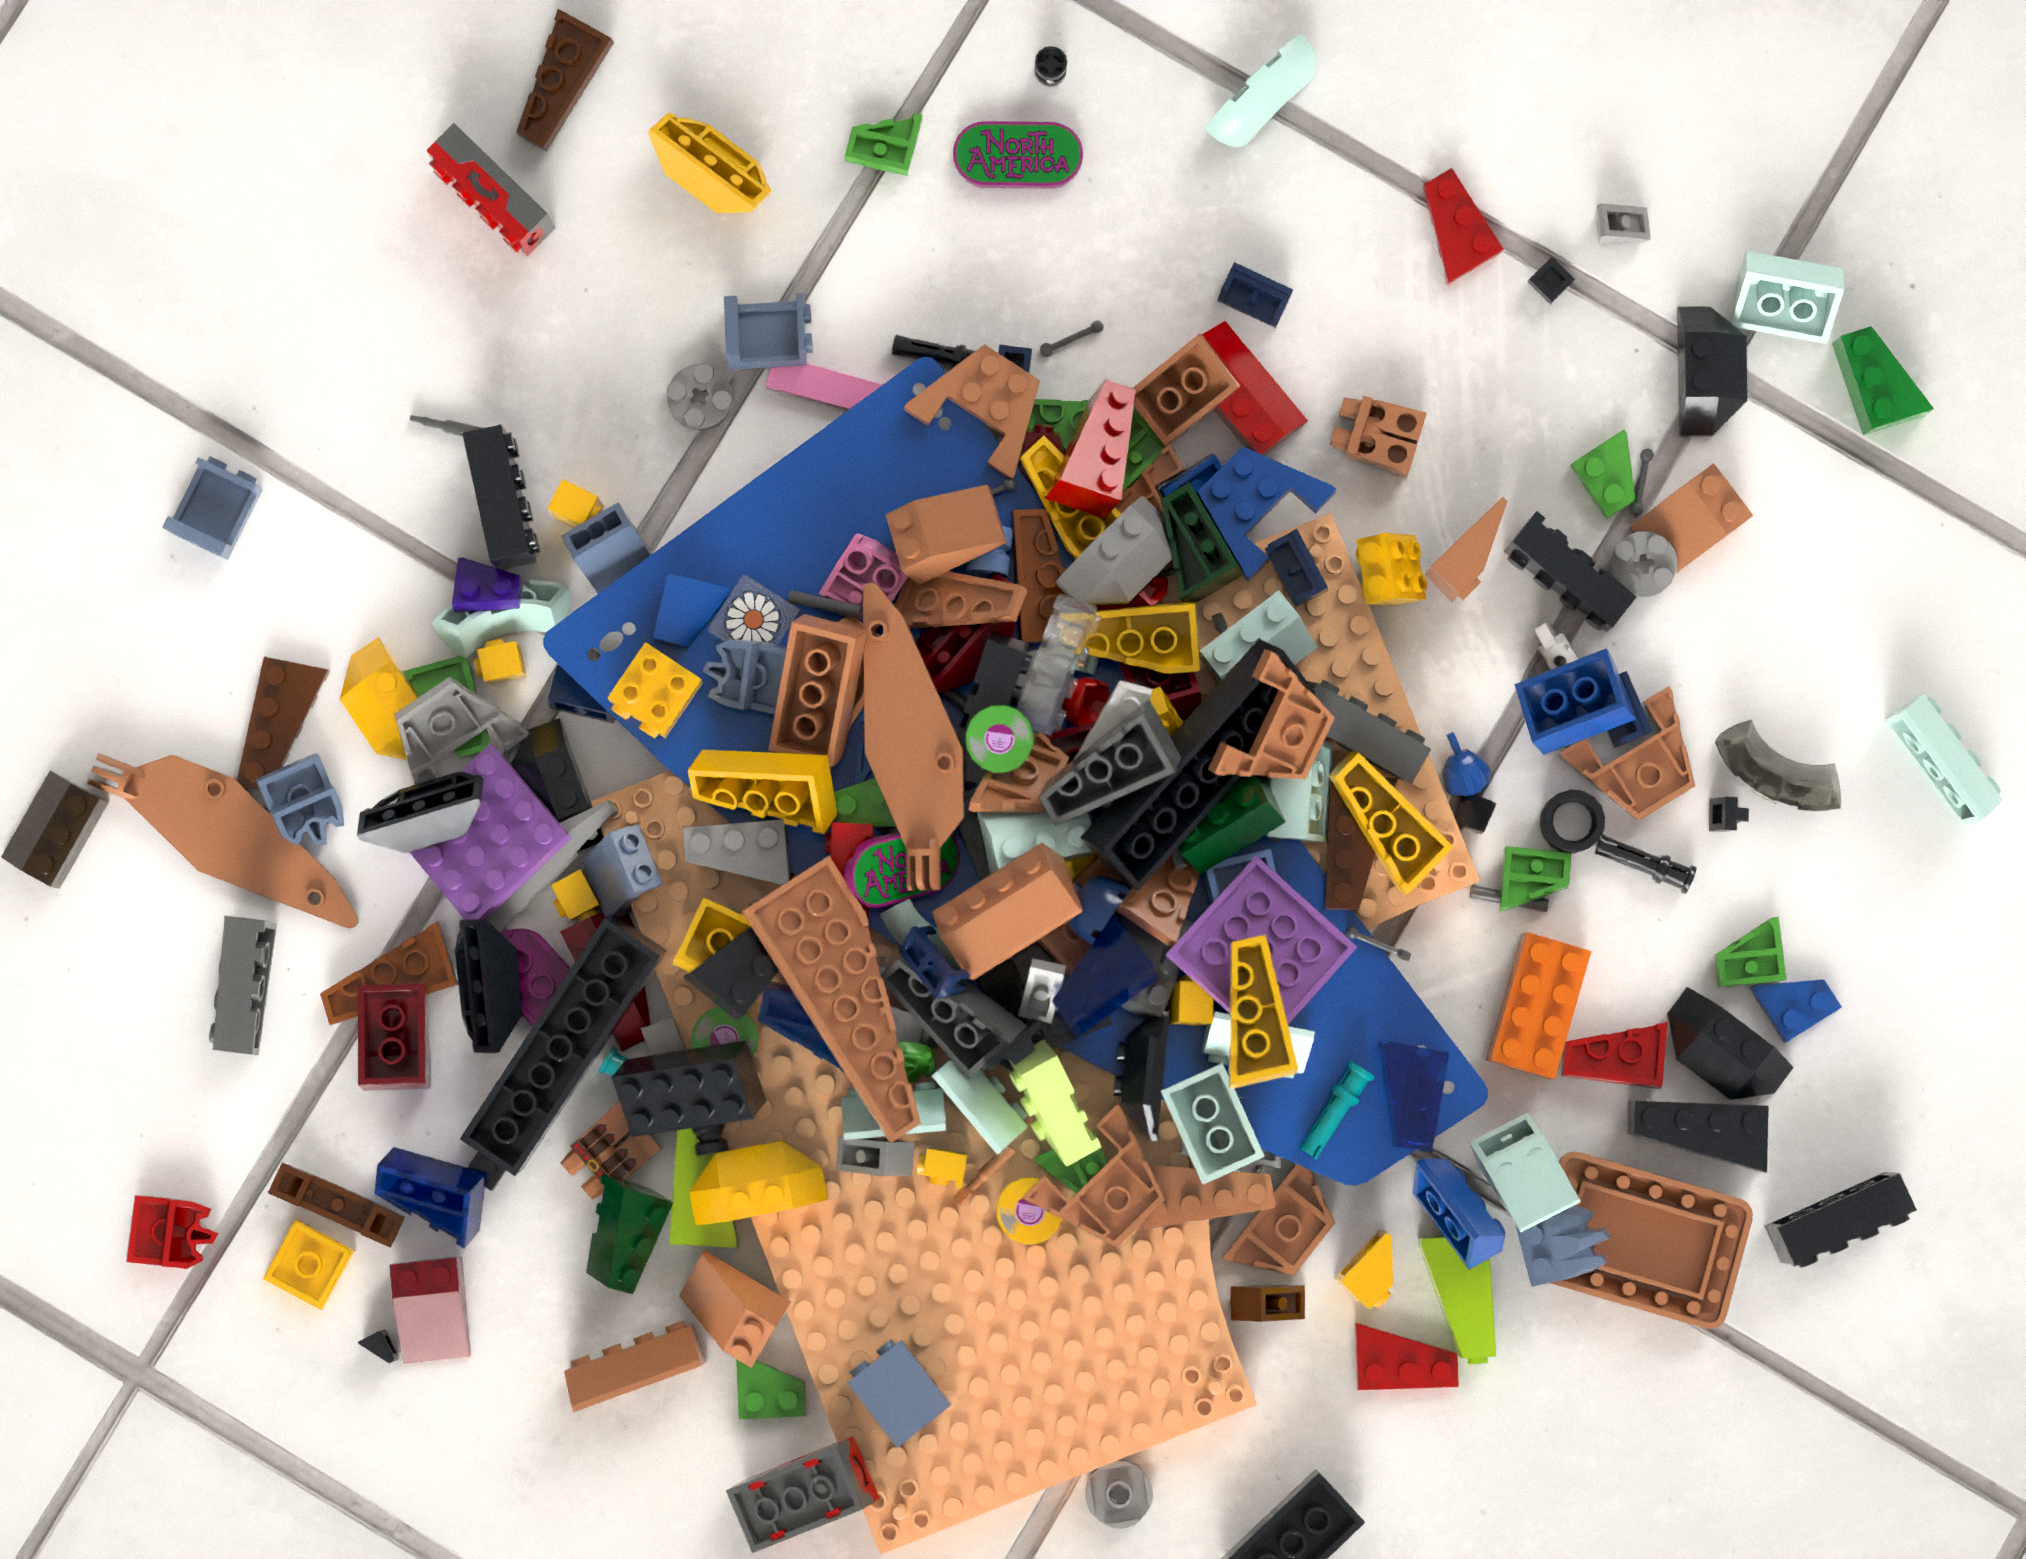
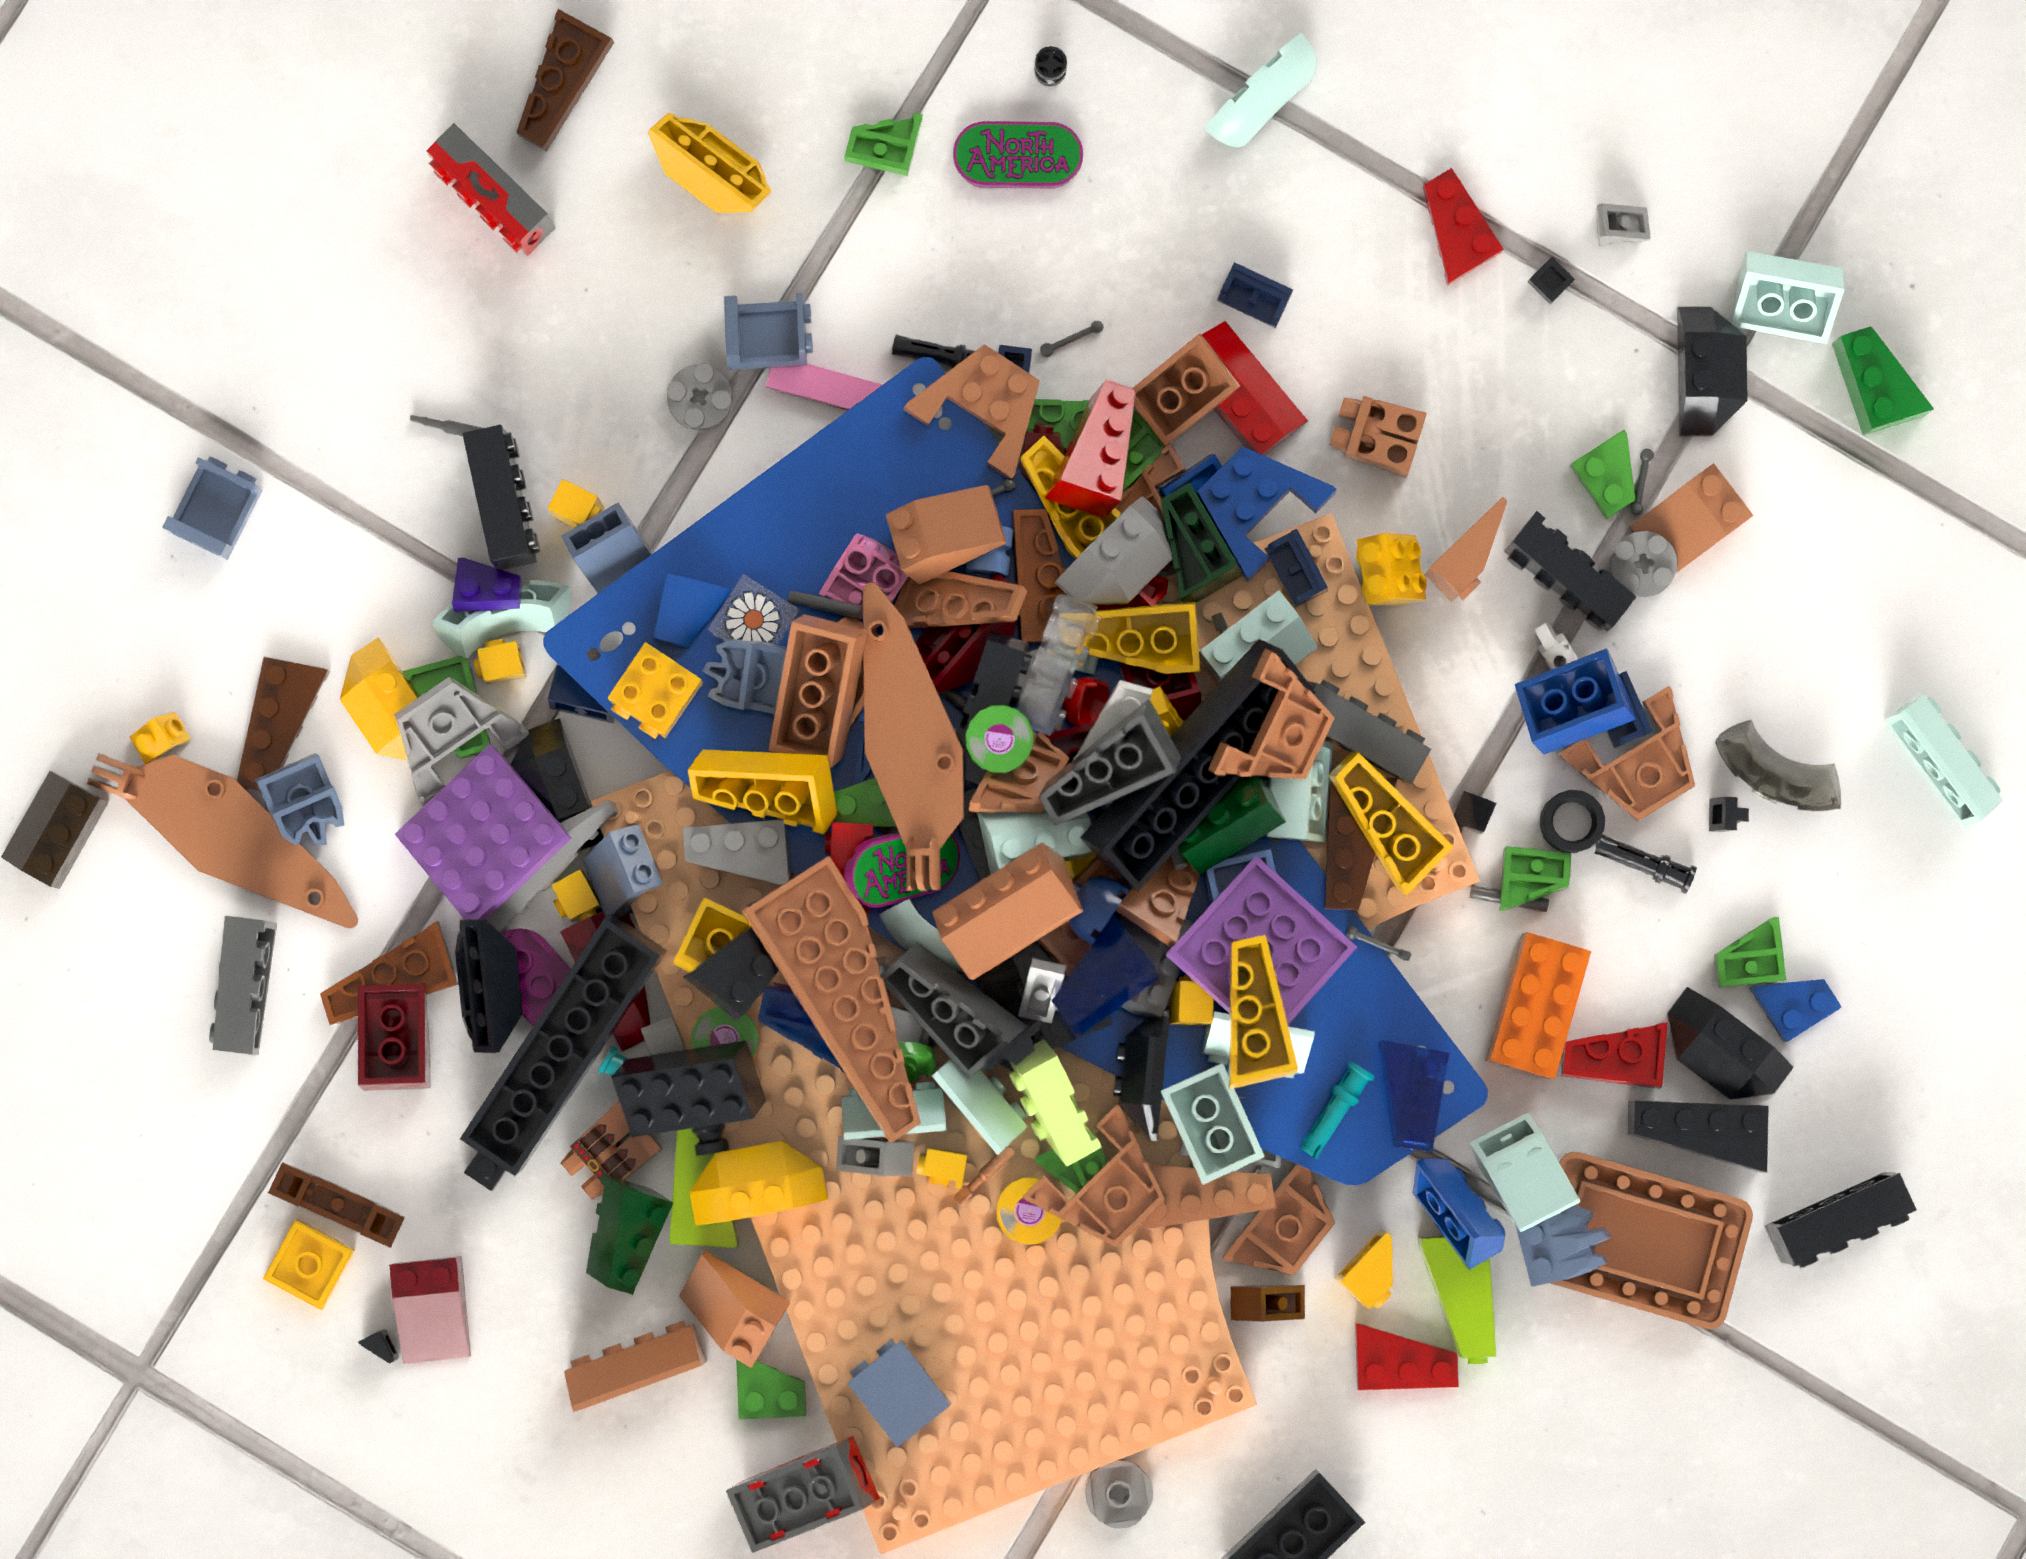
red plate [126,1195,219,1269] -> none
black wedge [357,771,484,853] -> none
clear blue wedge [374,1147,487,1249] -> none
dark blue hinge [898,926,971,999] -> none
blue piece [1443,732,1491,796] -> none
none -> yellow bracket [129,712,190,764]

